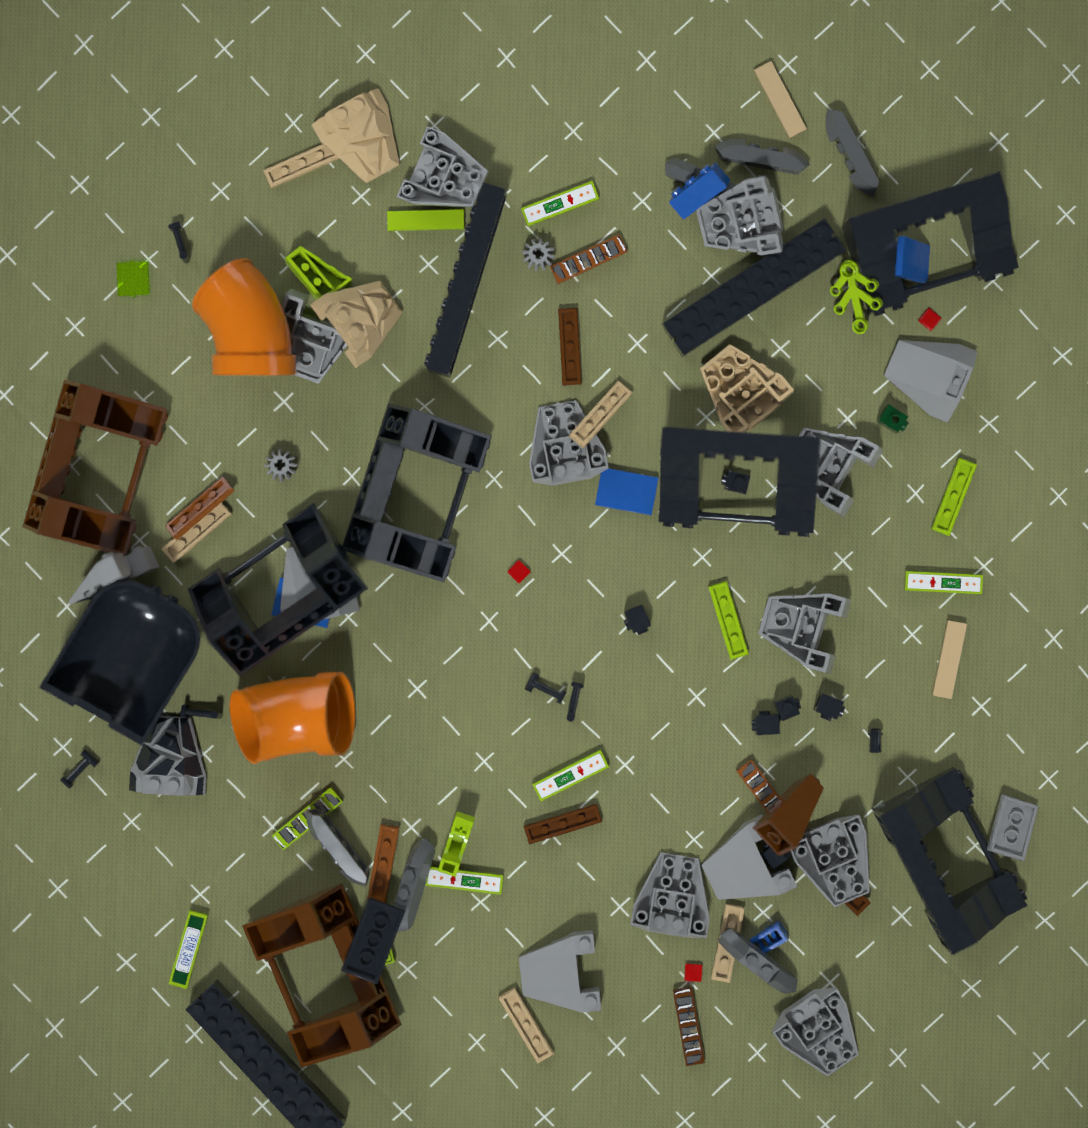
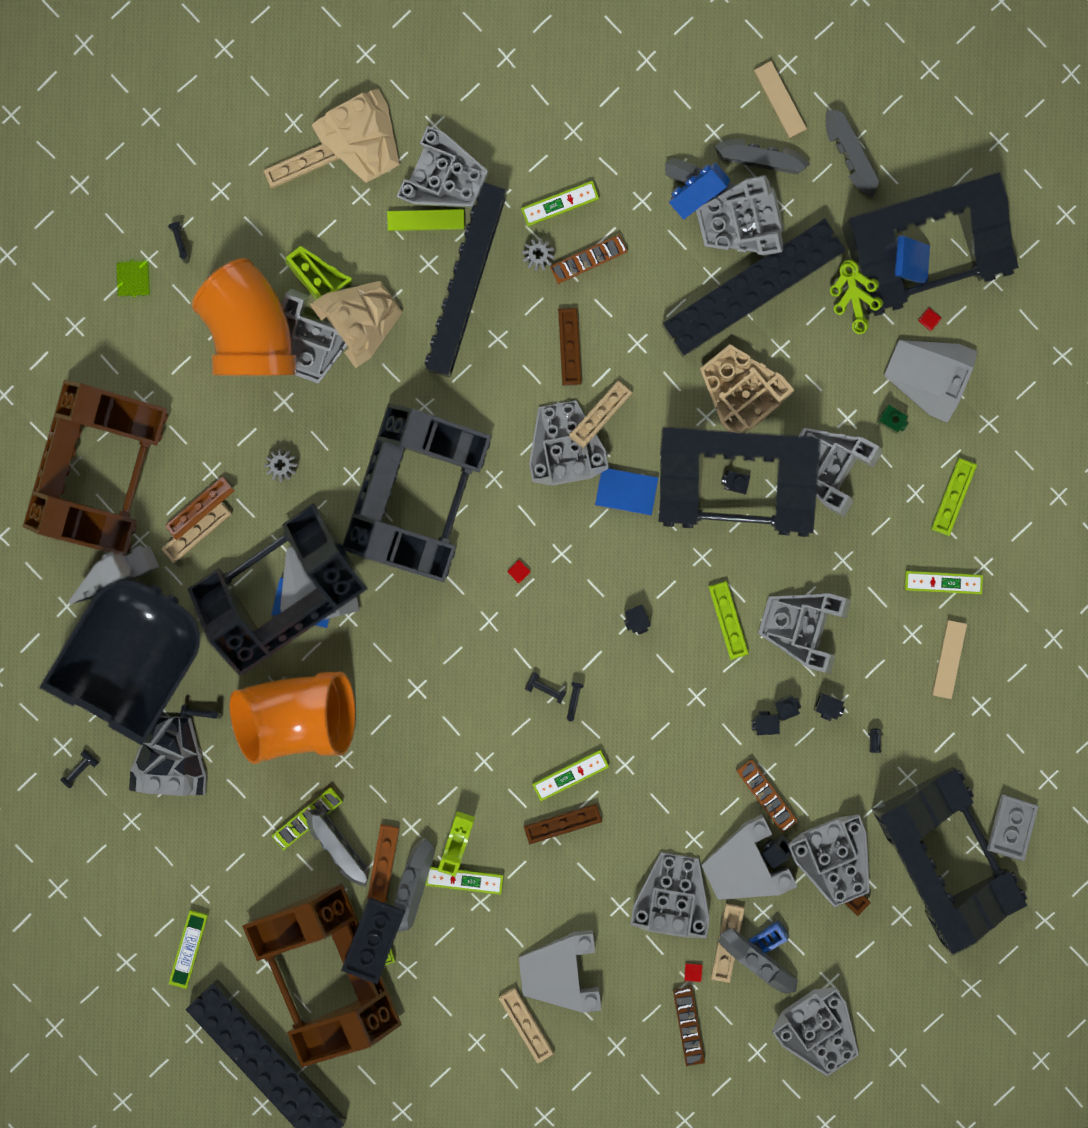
reddish brown slope [752,774,824,856] -> none

